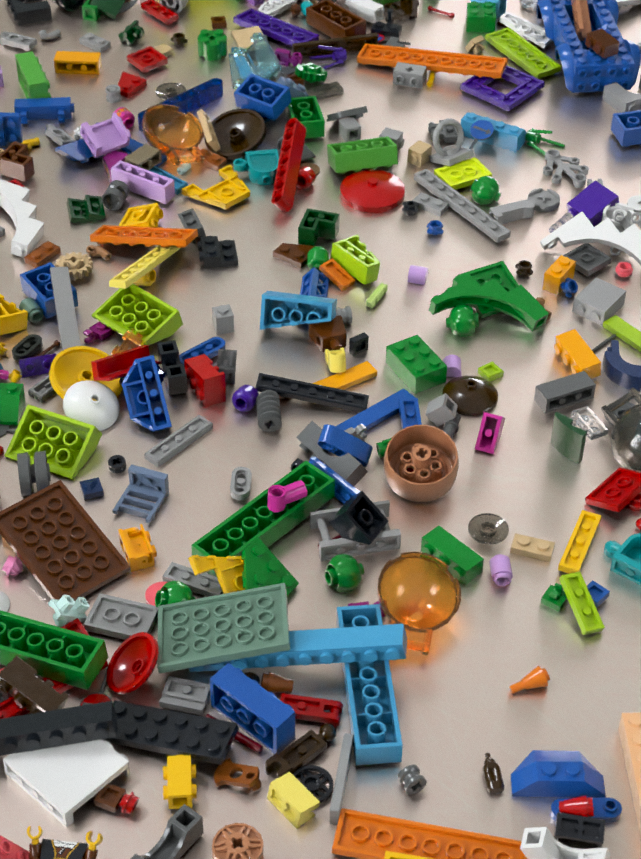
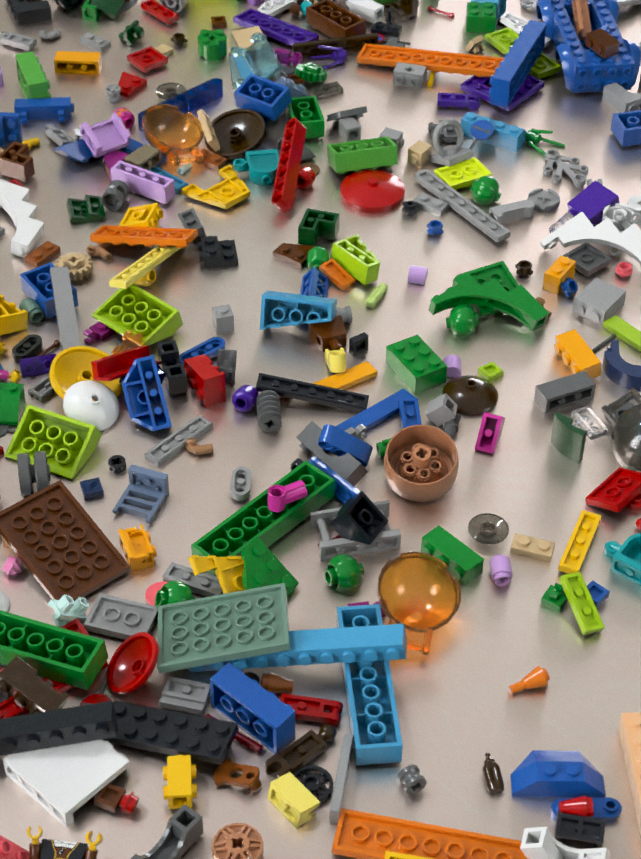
none -> medium nougat arm [185,438,213,455]
none -> dark purple hinge [437,92,480,110]
none -> blue brick [488,20,547,108]

